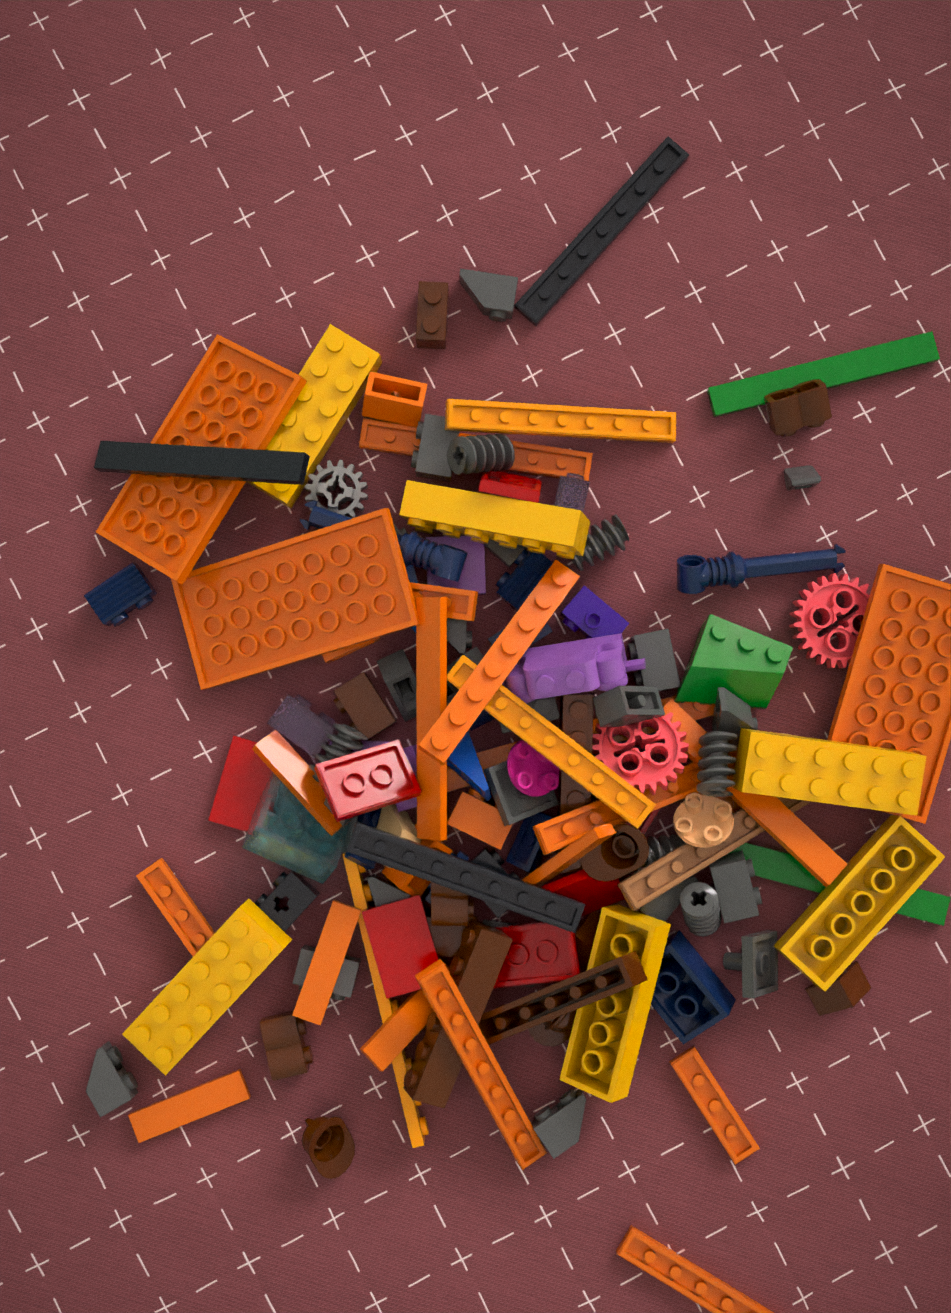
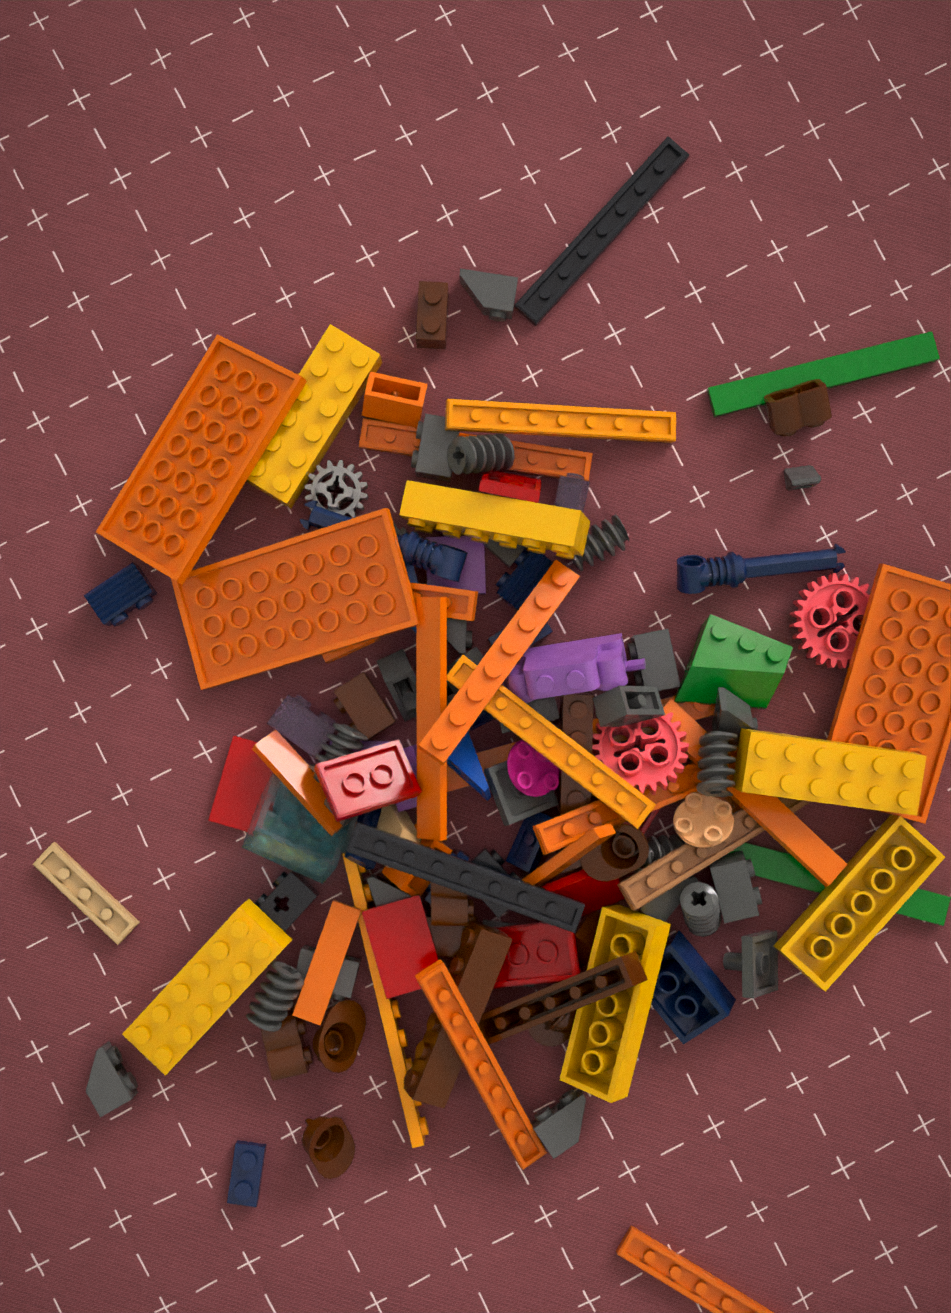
black tile [94,441,310,485] -> none
orange tile [128,1069,251,1143] -> none
orange plate [136,858,215,957] -> none
orange tile [360,962,450,1072] -> none
orange brick [447,788,513,850] -> none
dark purple brick [560,585,629,639] -> none
orange tile [669,1045,760,1165] -> none
reddish brown slope [805,961,871,1016] -> none
none -> tan tile [32,842,140,945]
none -> dark blue plate [227,1140,267,1207]
none -> dark grey piece [246,960,304,1032]
none -> reddish brown piece [313,1000,366,1073]

